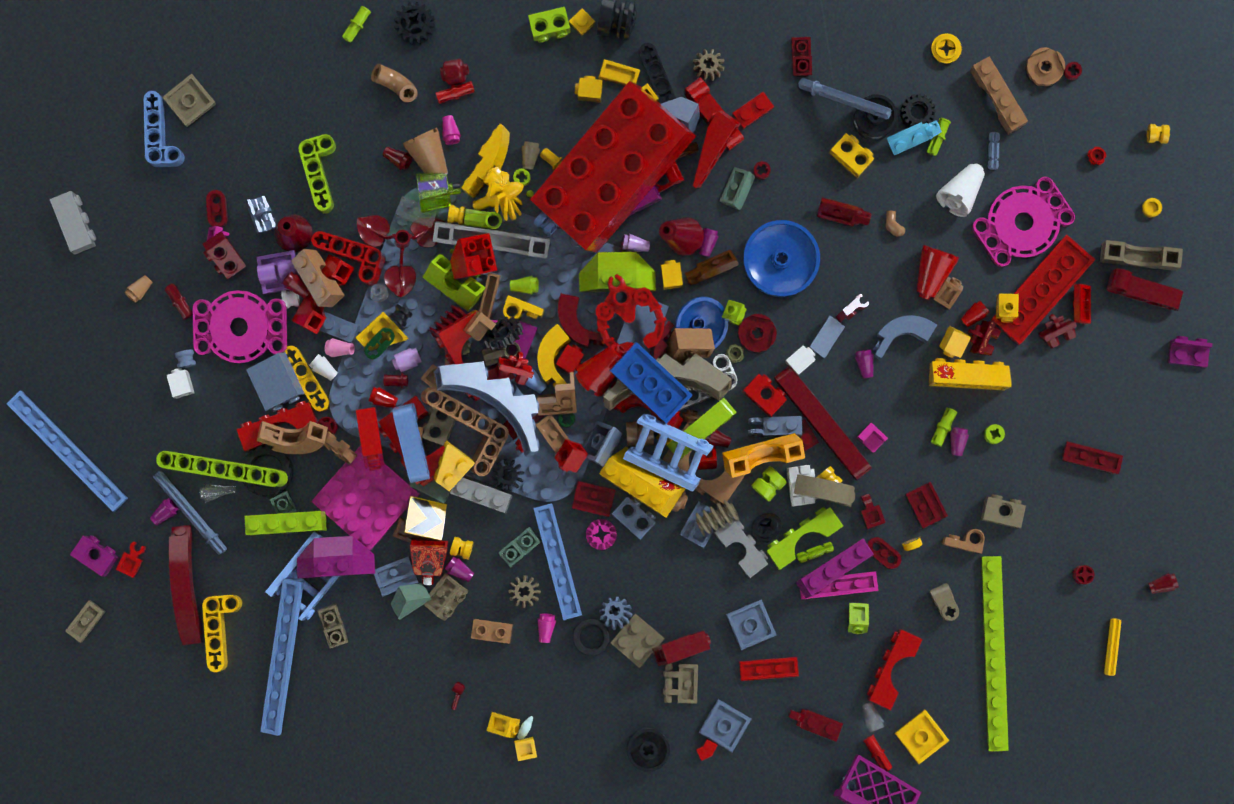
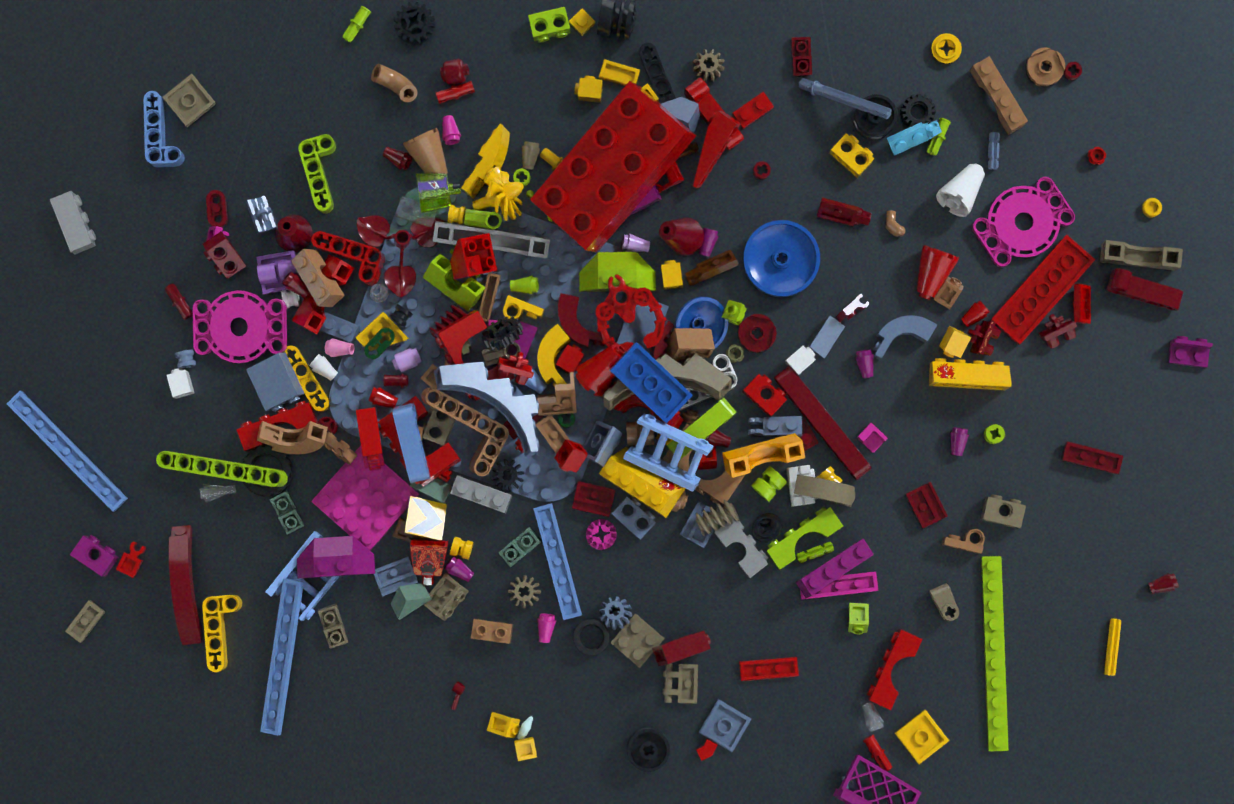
medium nougat cone [124,275,153,303] -> none
magenta cone [150,498,179,526] -> none
sand blue axle [153,471,227,555] -> none
lime arch [245,511,327,536] -> none
yellow wing [434,440,475,492] -> none
medium nougat panel [463,312,496,341] -> none
medium blue wheel [534,211,559,236] -> none
sand green slope [719,167,755,210] -> none
sand blue plate [726,599,776,650] -> none
dark red hinge [788,709,843,742] -> none
dark red plate [860,494,886,529] -> none
dark red plate [867,537,902,569] -> none
yellow tile [902,537,922,551] -> none
lime pin [930,407,958,447] -> none
yellow brick [996,293,1019,322] -> none
dark red wheel [1072,565,1095,585] -> none
yellow wheel [1147,124,1170,144] -> none

